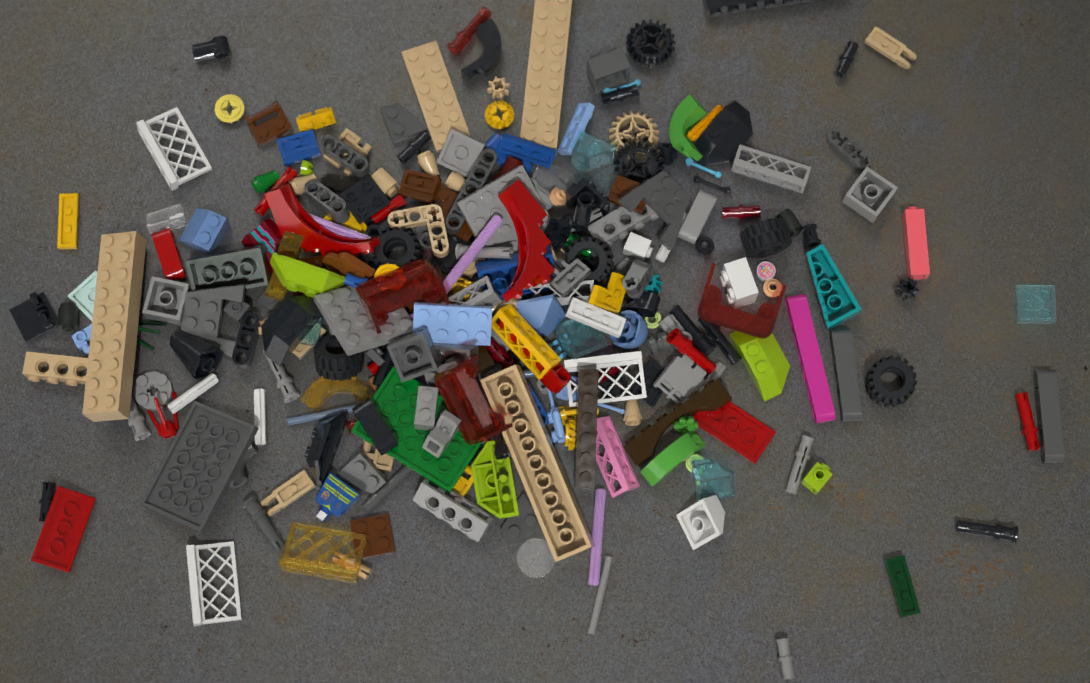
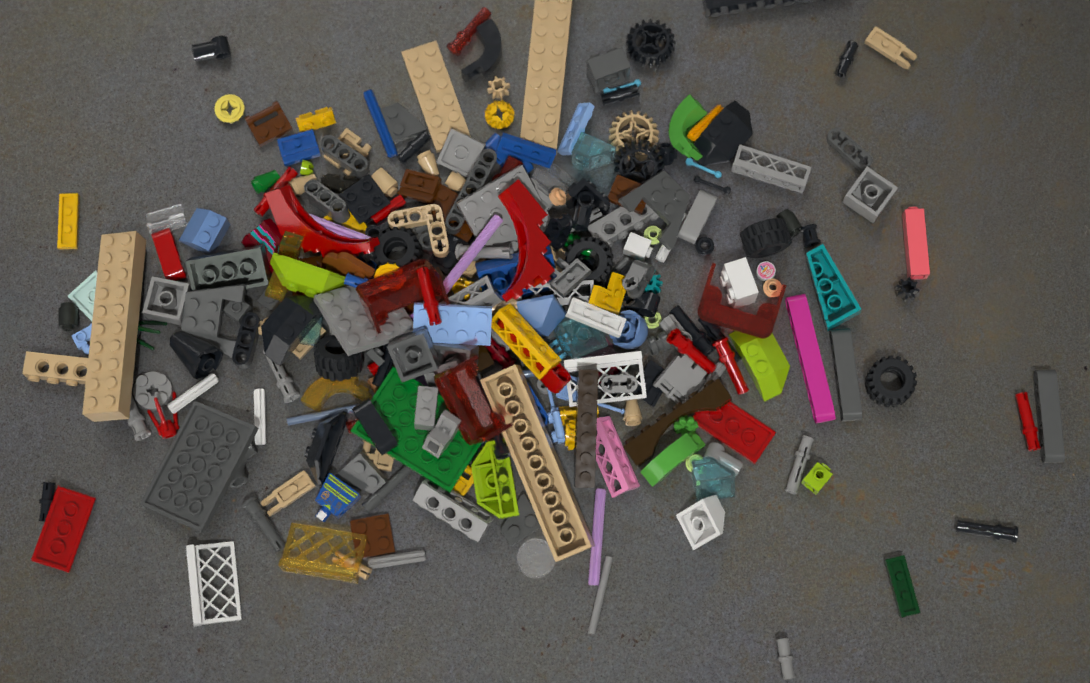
black hinge [10,292,58,342] -> none
white fence [136,107,212,191] -> none
dark red pin [722,205,761,220] -> none
clear light blue plate [1015,285,1057,324] -> none
none -> blue axle [363,90,398,158]
none -> light grey axle [368,550,426,569]
none -> red pin [416,267,442,326]
none -> light grey beam [601,375,638,393]
none -> yellowish green plate [644,226,662,245]
none -> light grey piece [702,442,743,477]
none -> red pin [712,337,749,395]

